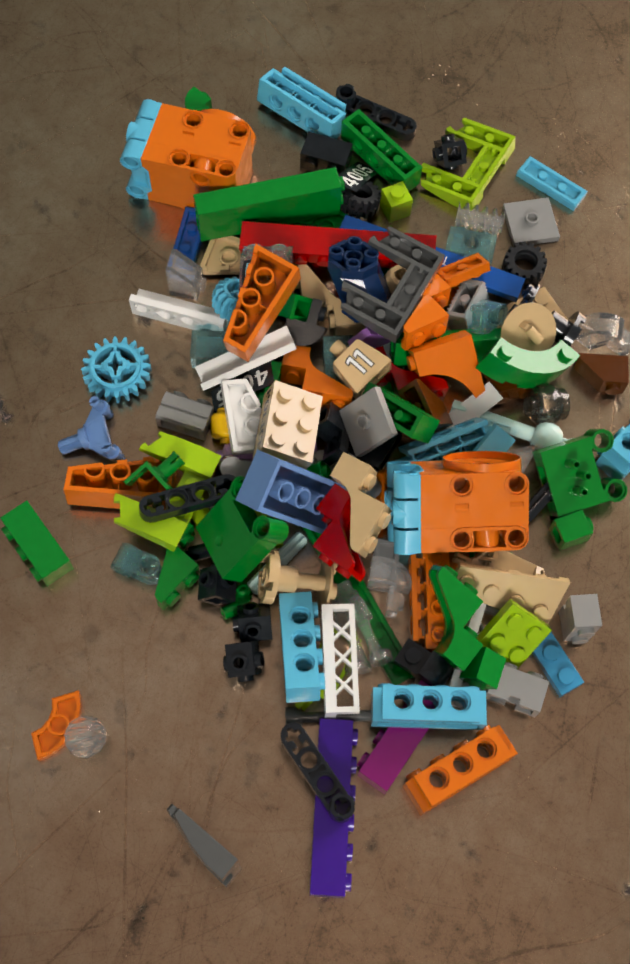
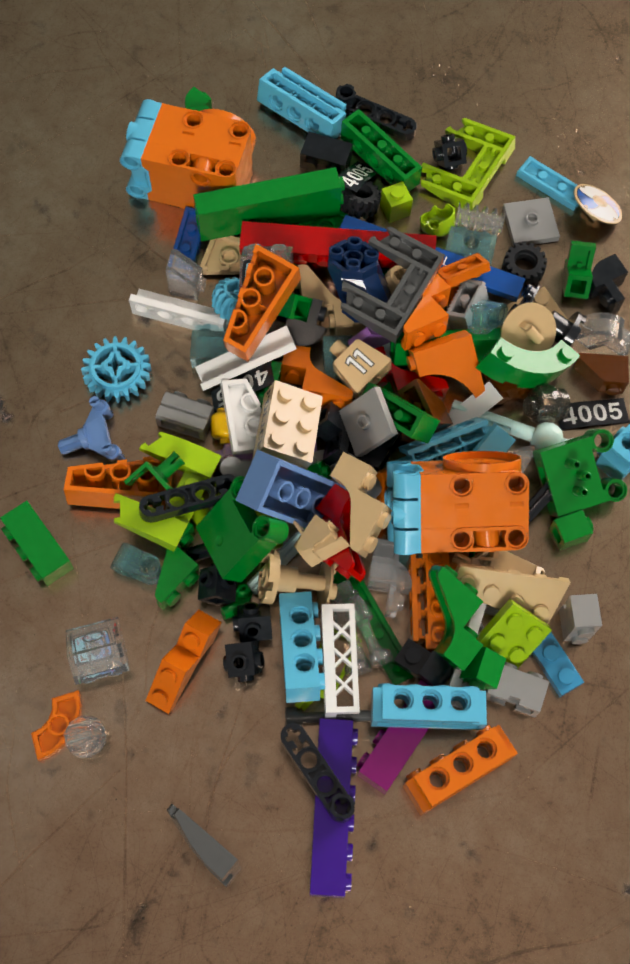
none -> clear slope [66,617,130,685]
none -> orange arch [145,610,222,714]
none -> tan piece [293,514,350,567]
none -> lime hair [420,203,455,237]
none -> black sticker [555,398,629,430]
none -> green brick [562,240,596,299]
none -> shield [574,184,622,224]
none -> black brick [589,254,628,314]

